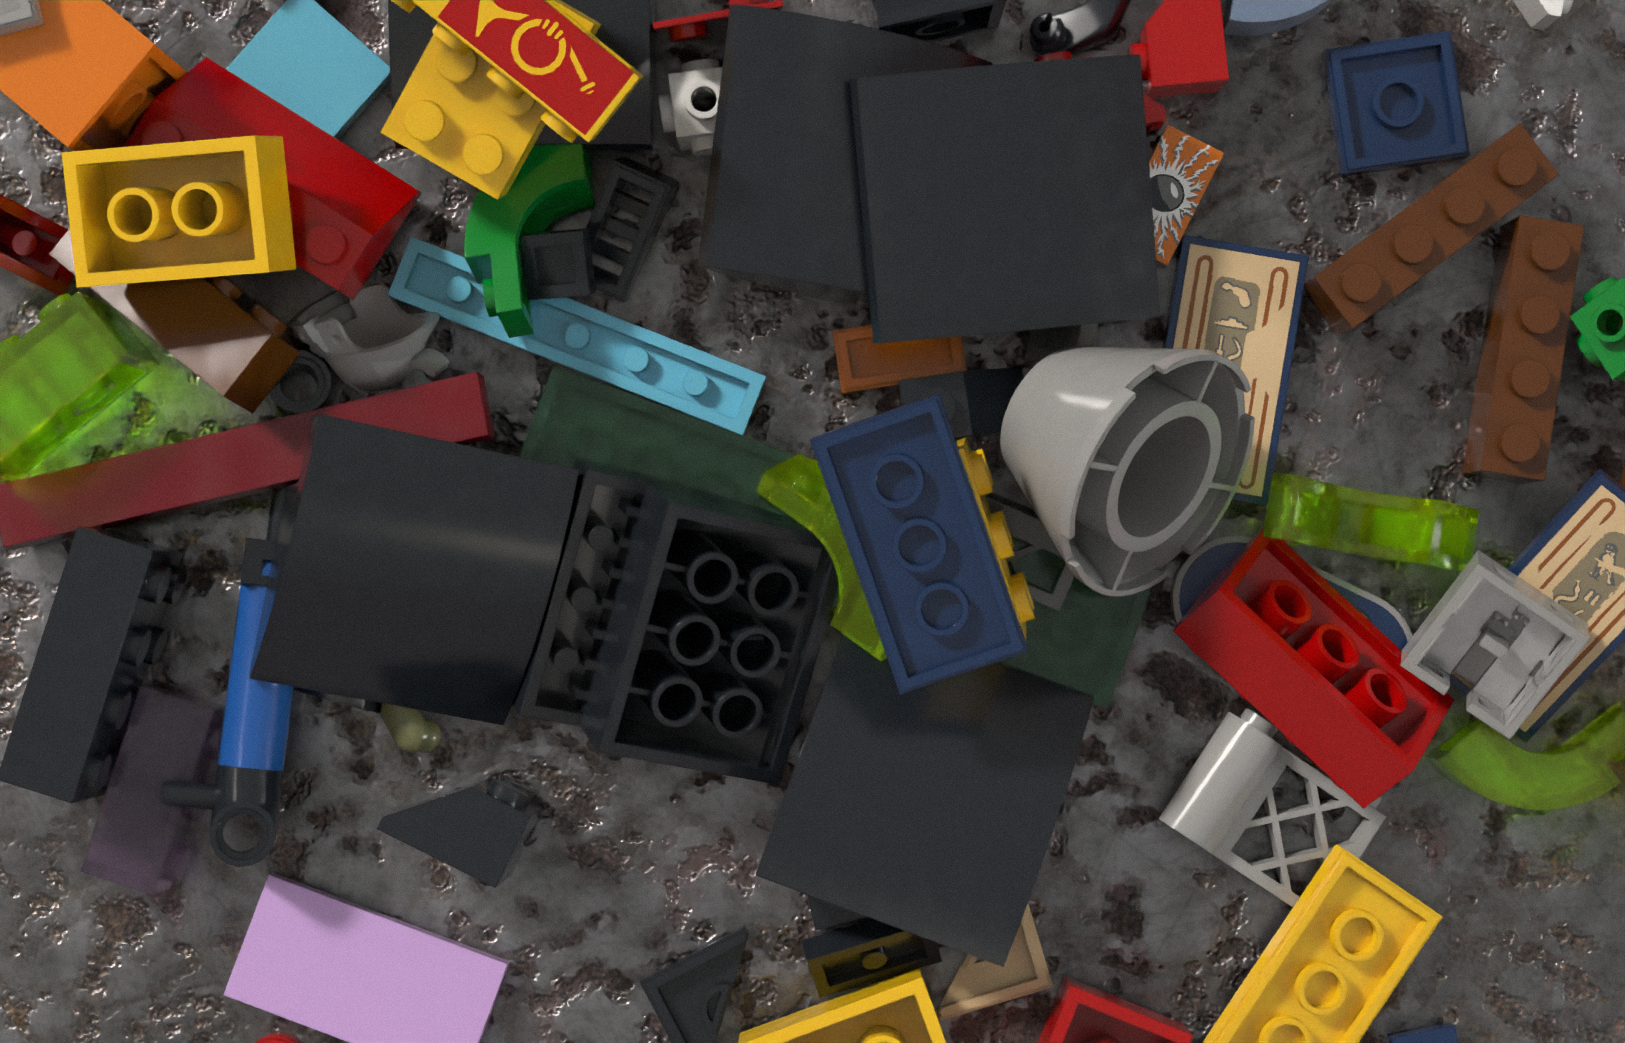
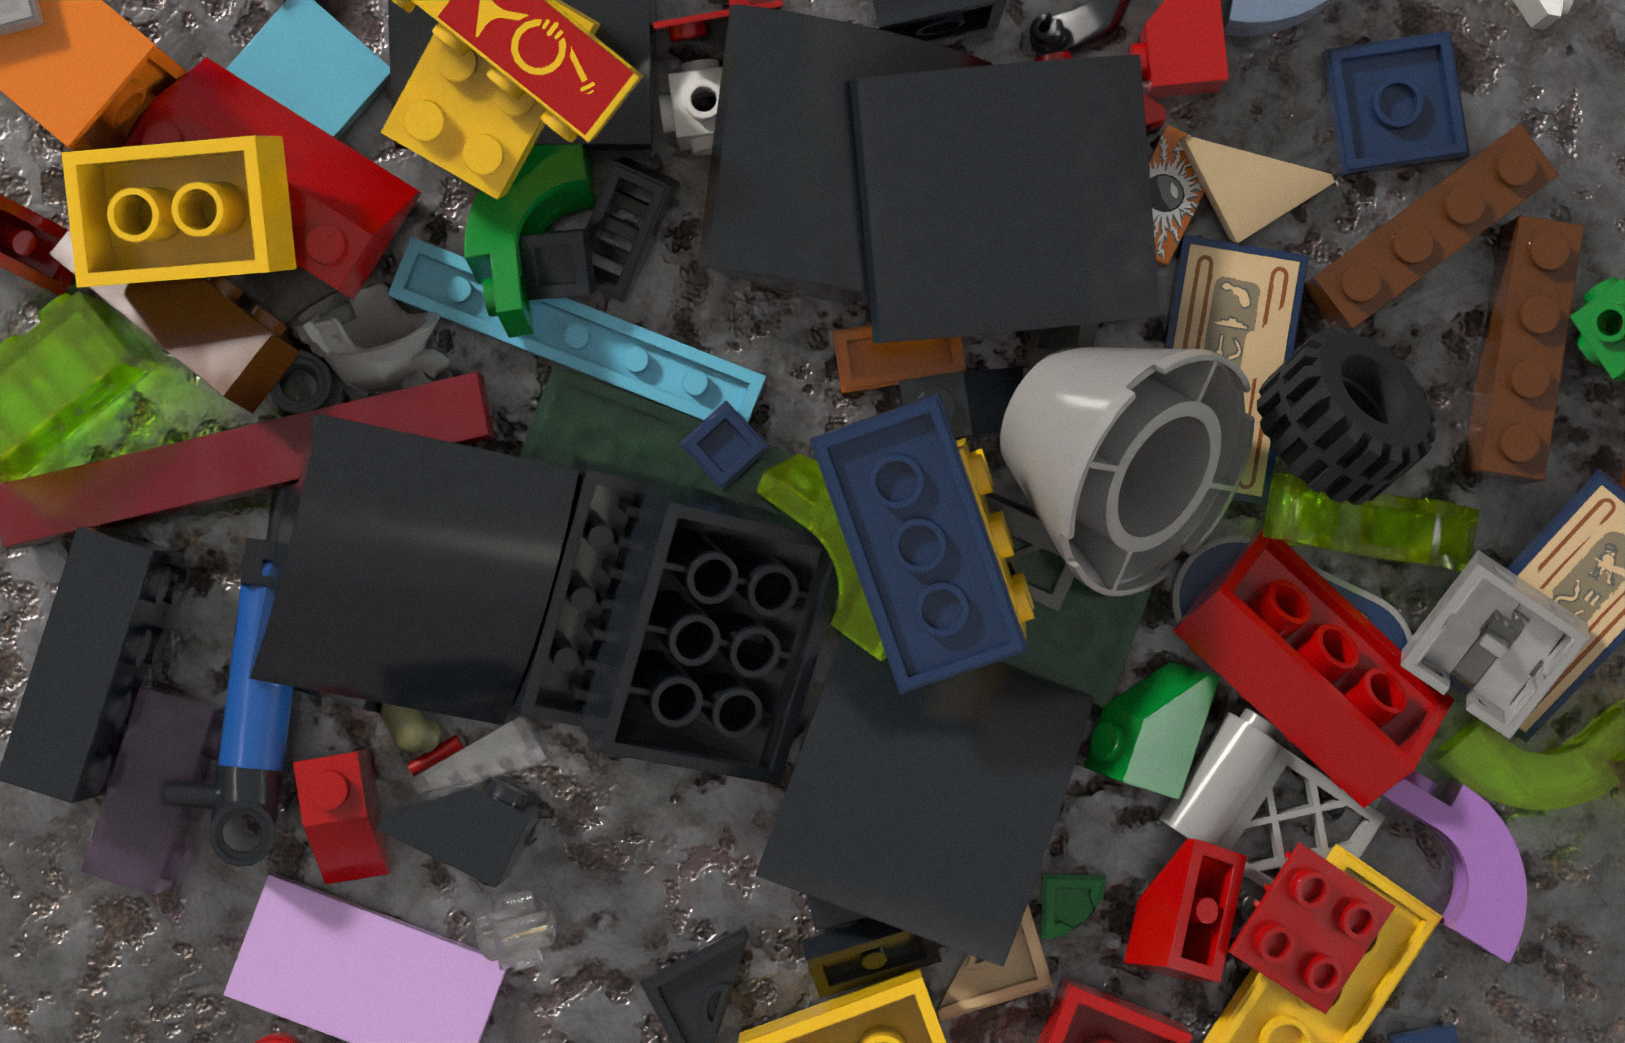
none -> red slope [293,748,390,885]
none -> red piece [407,734,464,777]
none -> clear slope [412,716,553,794]
none -> clear gear [475,890,556,971]
none -> dark blue tile [679,400,770,492]
none -> green tile [1040,872,1107,939]
none -> green slope [1083,662,1220,800]
none -> red slope [1124,838,1247,983]
none -> tan tile [1179,135,1335,243]
none -> red hinge [1228,842,1396,1014]
none -> black tyre [1257,327,1436,505]
none -> medium lavender arch [1380,771,1527,963]

